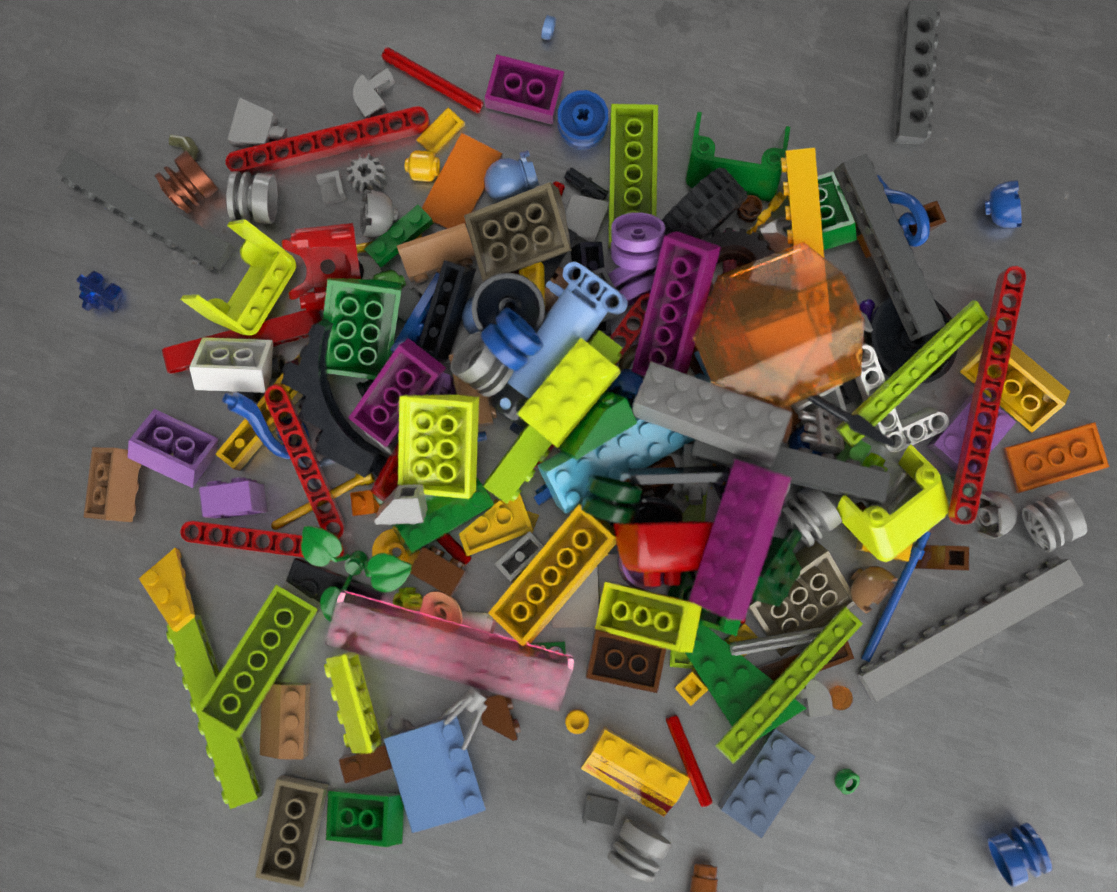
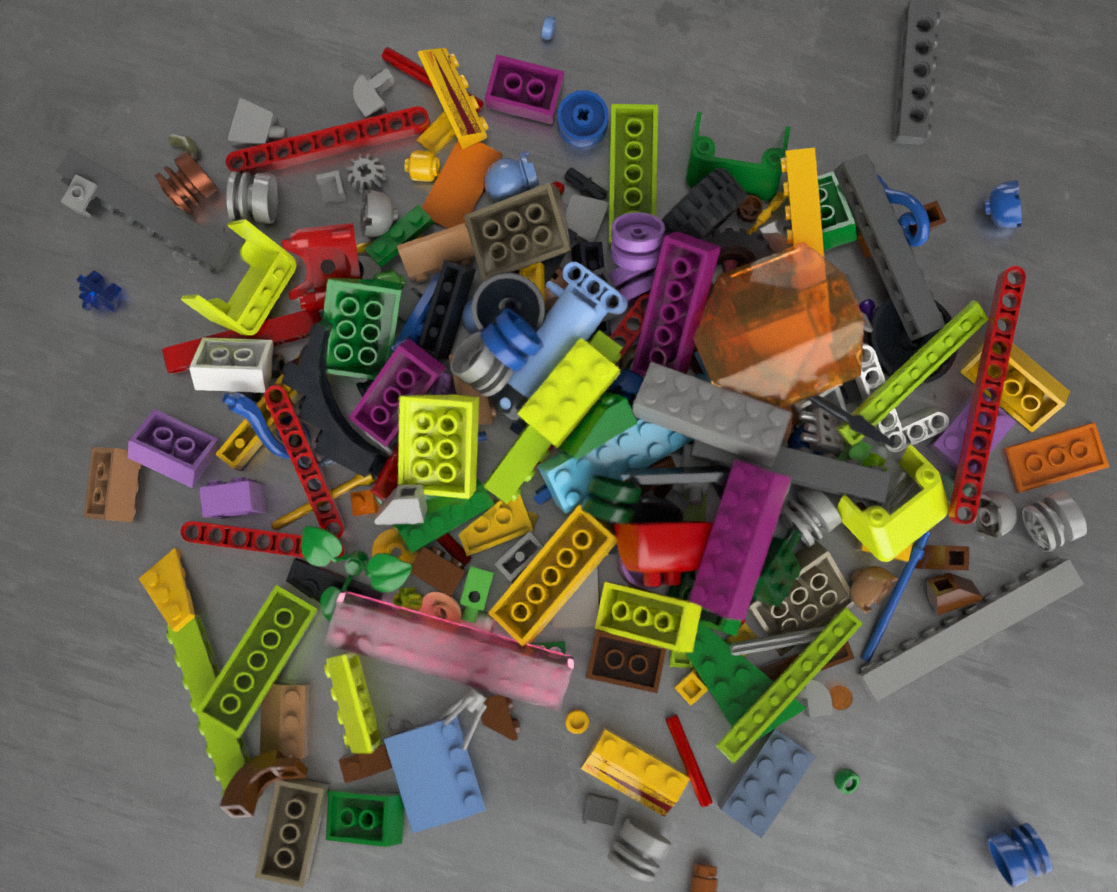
none -> light grey bracket [61,175,97,219]
none -> reddish brown arch [219,750,308,818]
none -> yellow slope [417,48,489,150]
none -> bright green torso [460,566,495,623]
none -> reddish brown slope [926,572,983,615]

